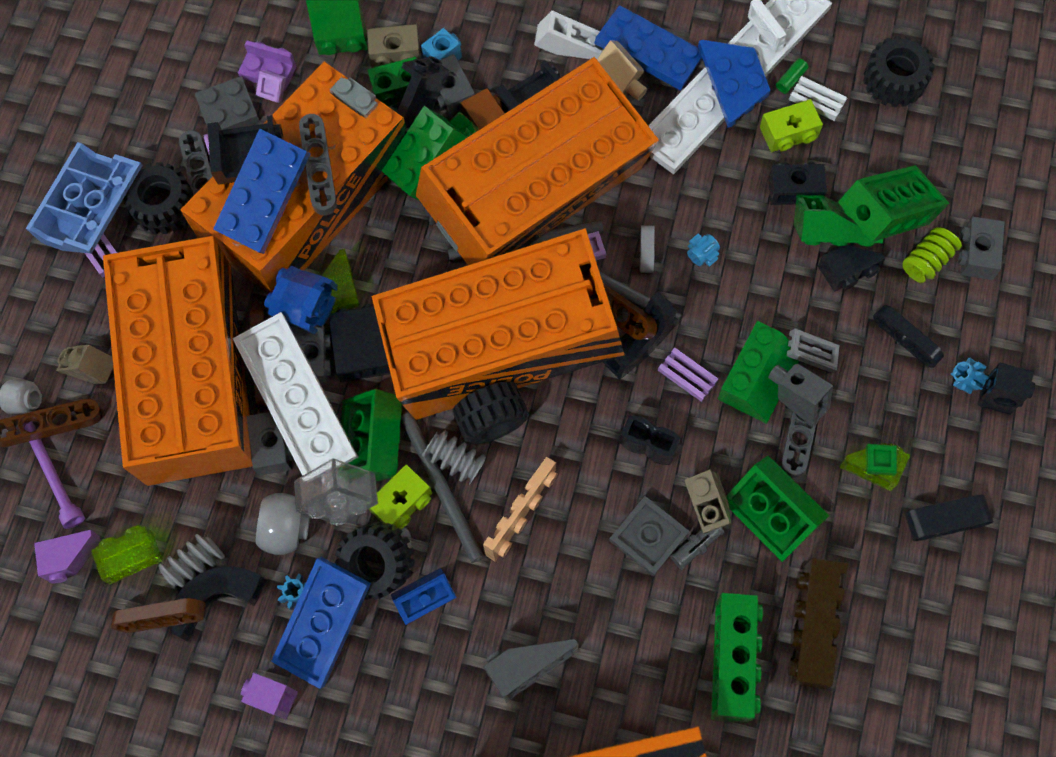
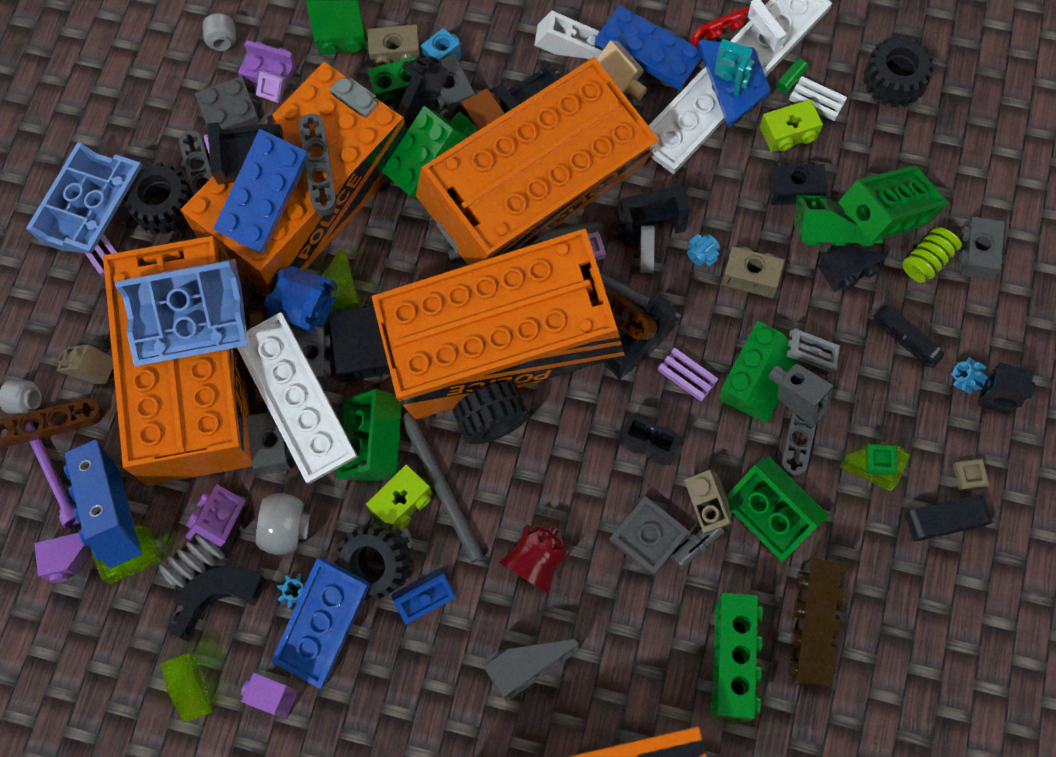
reddish brown beam [111,598,206,633] -> none
clear brick [294,458,378,525] -> none
light grey piece [421,430,485,485] -> none
light nougat wing [483,457,558,562] -> none
none -> blue piece [64,439,142,569]
none -> medium blue piece [115,259,248,366]
none -> clear neon green slope [160,653,213,723]
none -> medium lavender bracket [185,484,246,547]
none -> light grey head [202,13,236,51]
none -> dark red hat [498,524,571,594]
none -> black panel [615,185,690,244]
none -> red piece [690,7,749,47]
none -> teal bracket [714,39,754,96]
none -> dark tan brick [722,246,784,298]
none -> dark tan tile [953,458,989,491]

